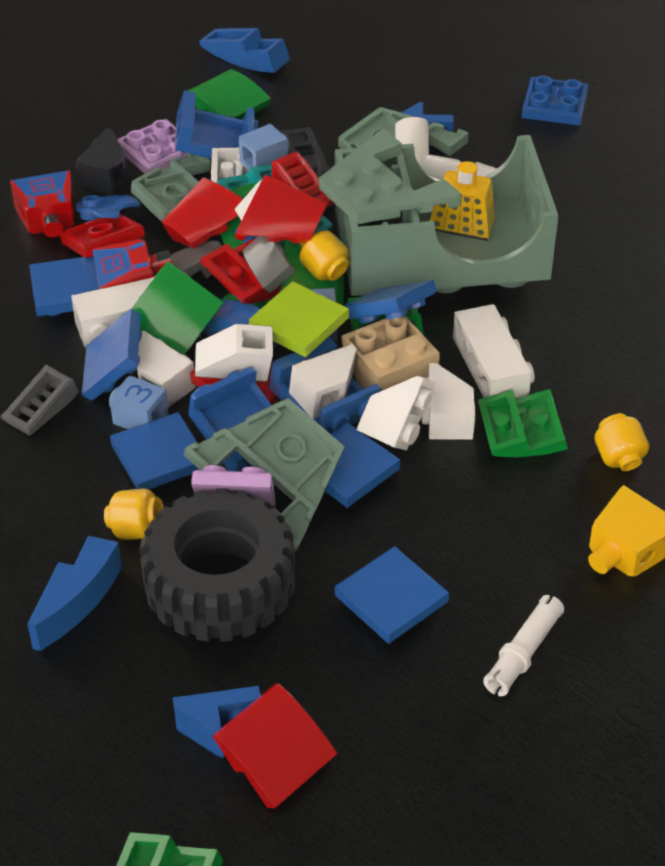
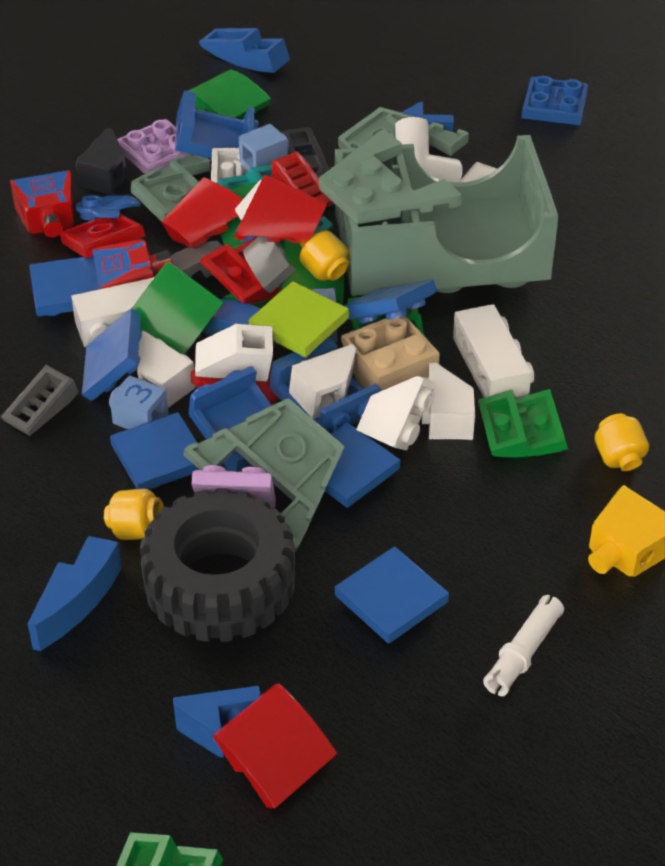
yellow torso [429,161,495,241] -> none

